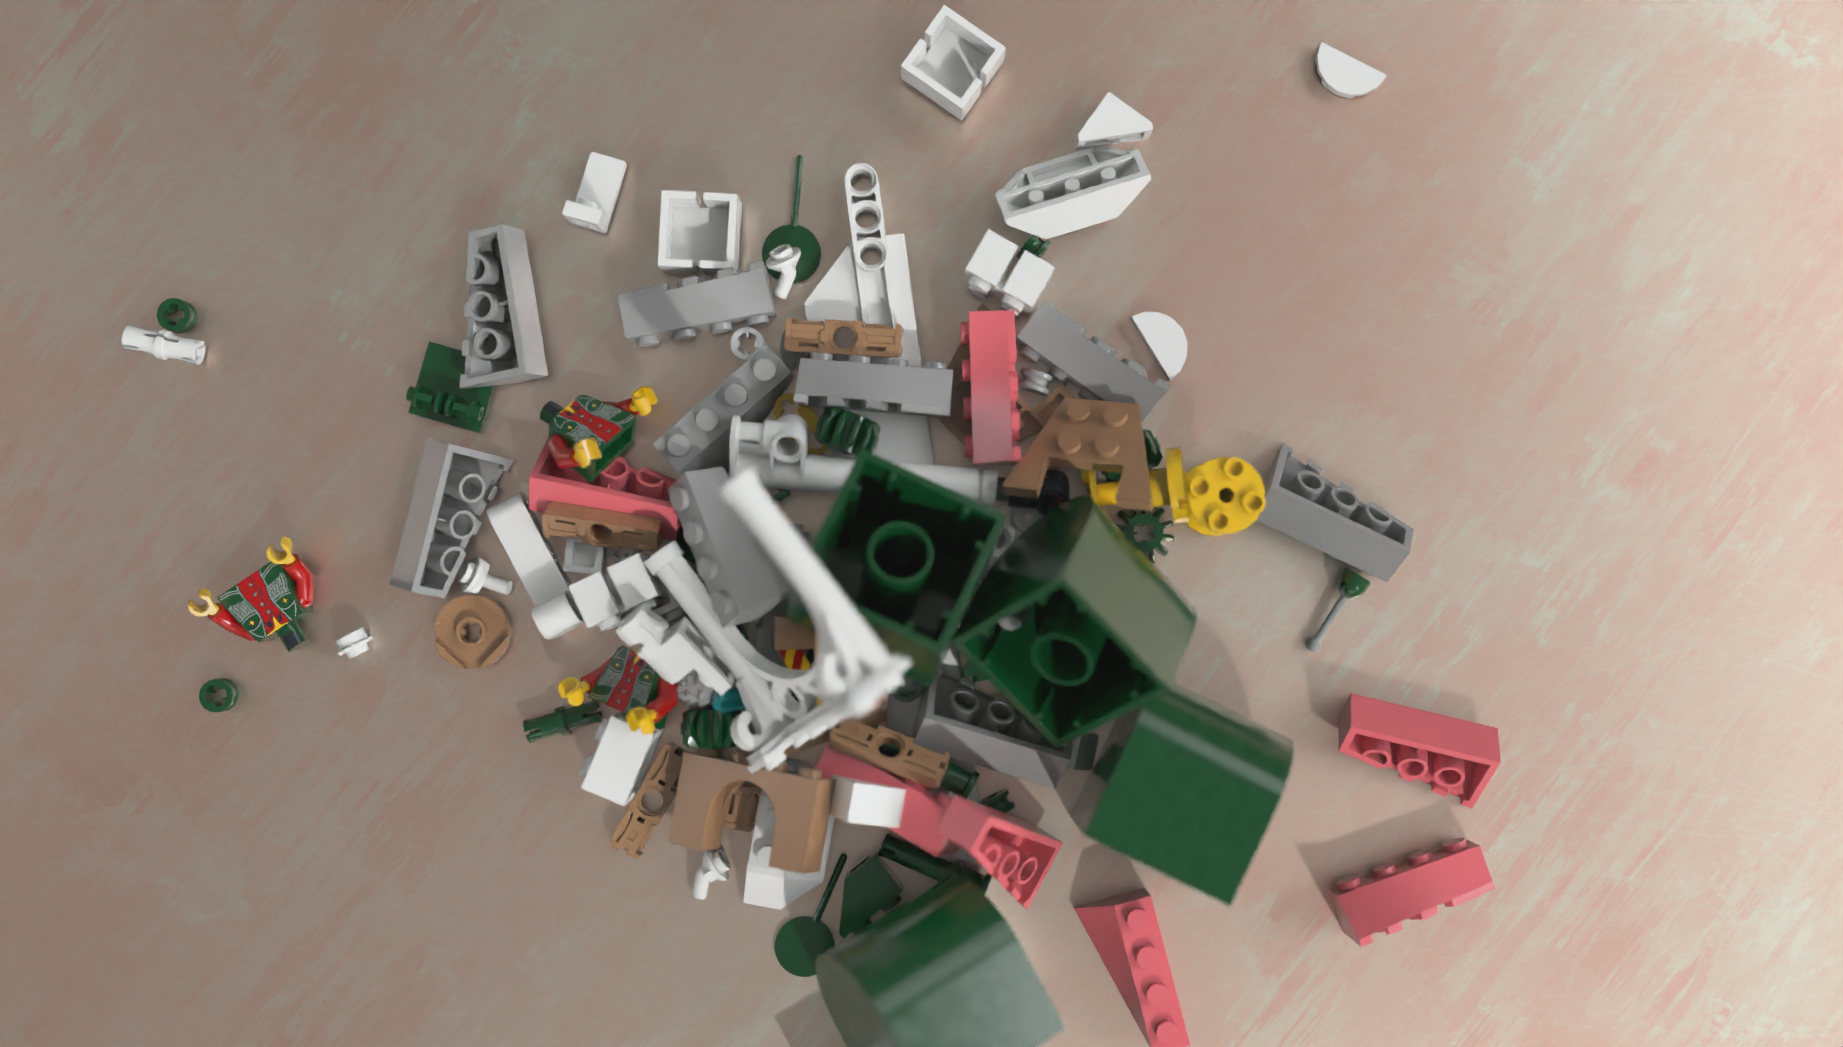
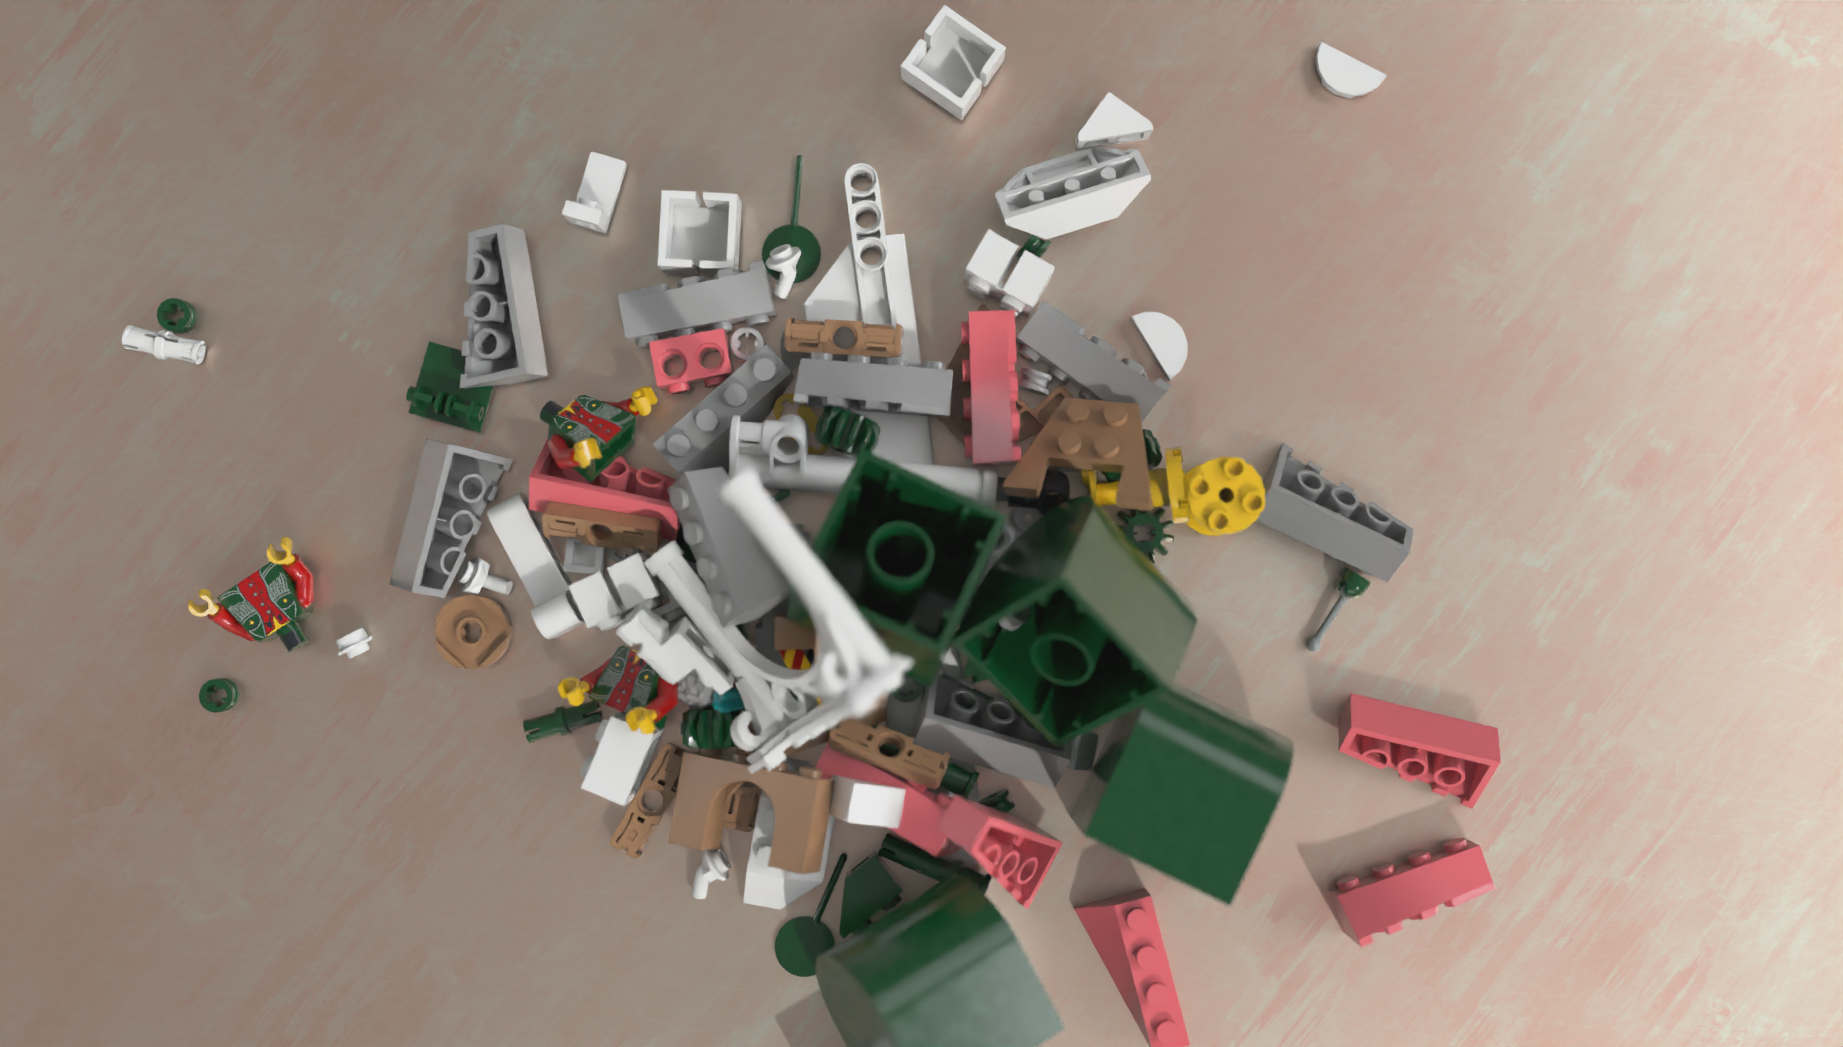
none -> coral brick [649,328,734,395]

